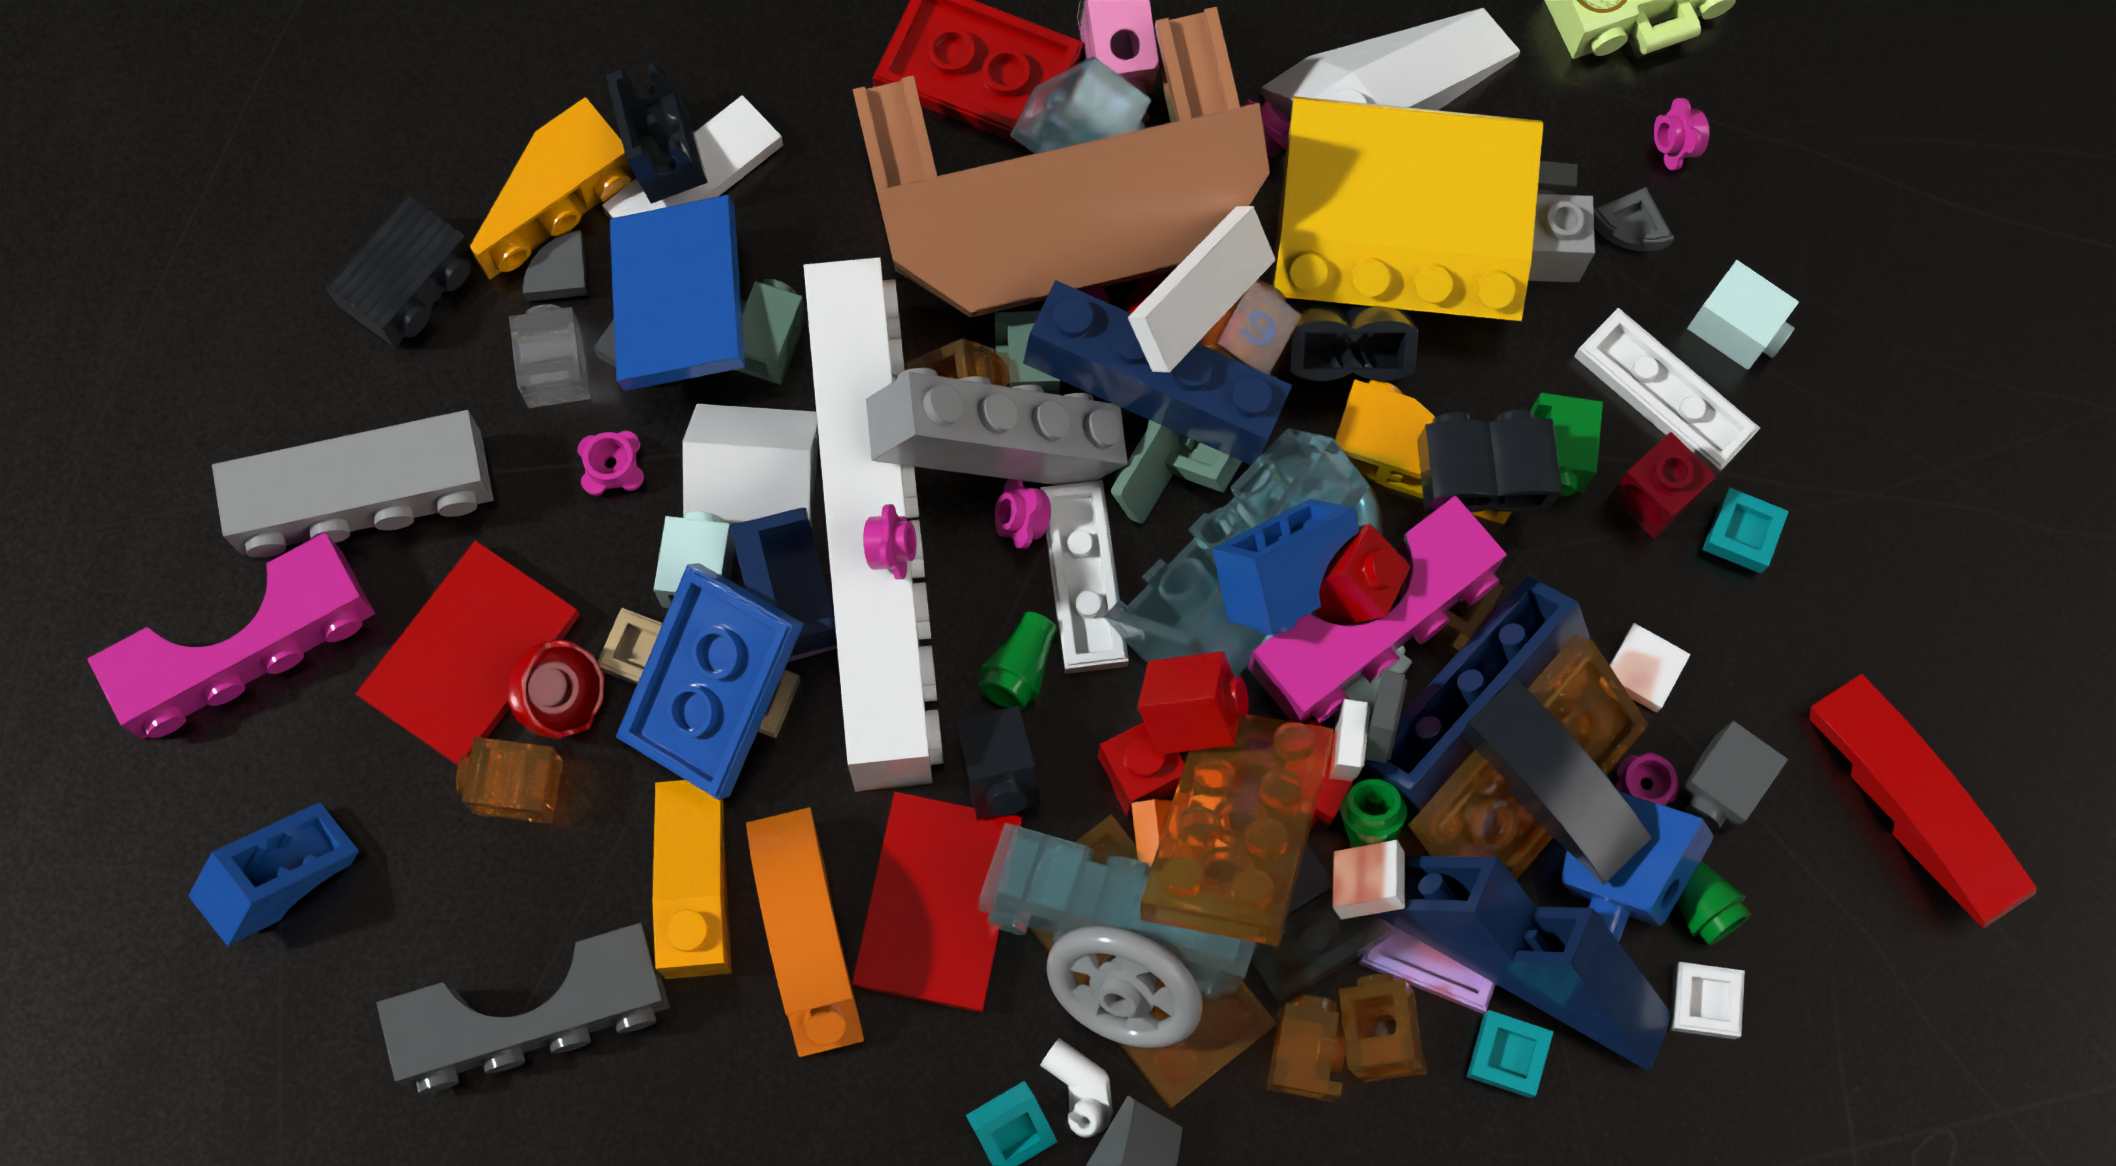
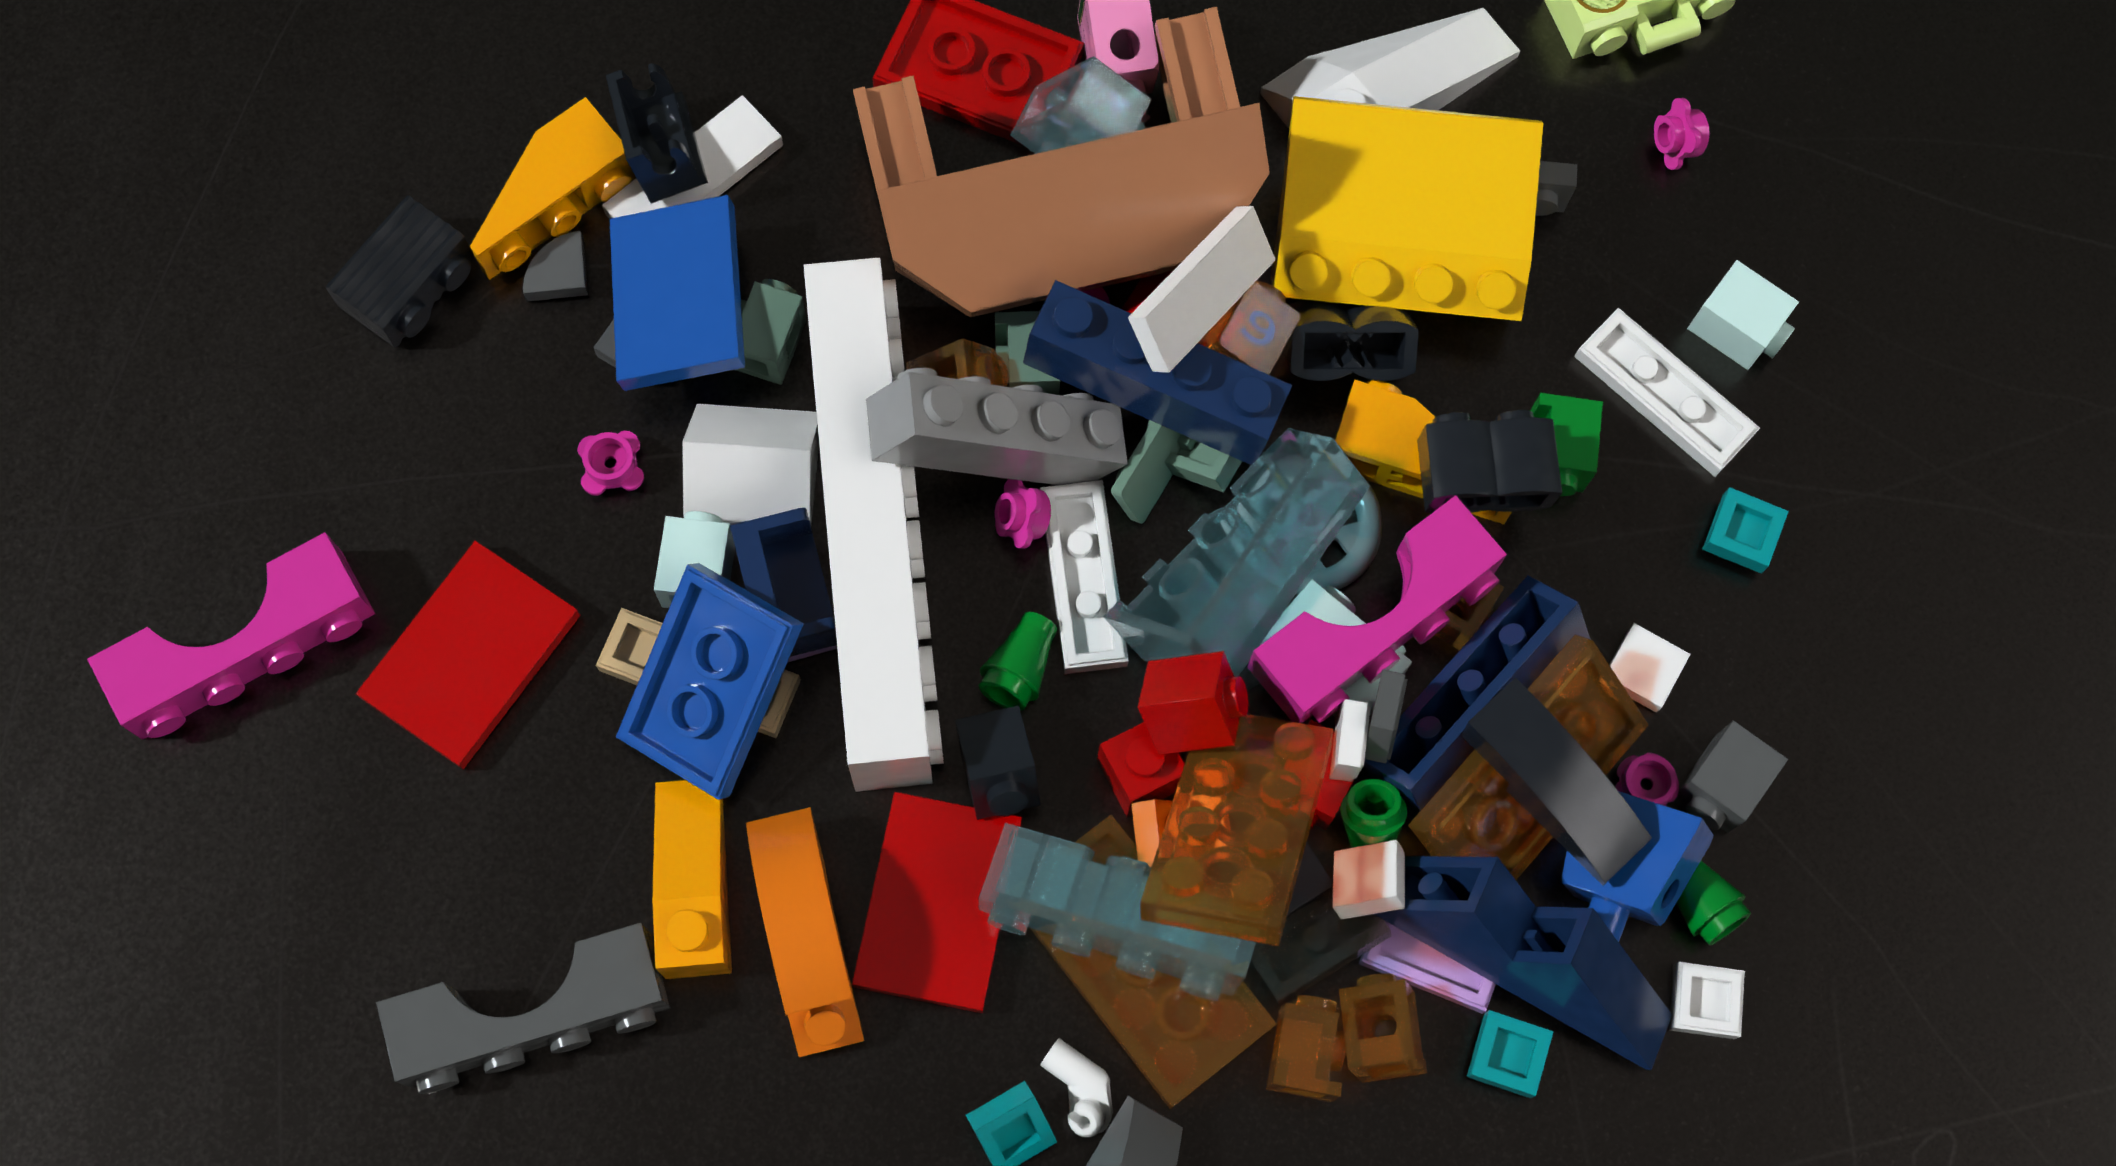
blue arch [189,802,359,947] -> none
light grey brick [212,410,494,558] -> none
clear orange brick [456,737,564,824] -> none
red hair [506,640,605,739] -> none
clear brick [509,305,591,408] -> none
dark pink plate [863,504,917,580] -> none
light grey plate [1046,925,1203,1048] -> none
blue arch [1212,498,1360,635] -> none
dark pink plate [1244,99,1290,158] -> none
red brick [1314,523,1411,626] -> none
light grey brick [1528,194,1595,282] -> none
dark grey tile [1593,187,1674,251] -> none
dark red brick [1610,432,1717,539] -> none
red slope [1809,674,2037,929] -> none

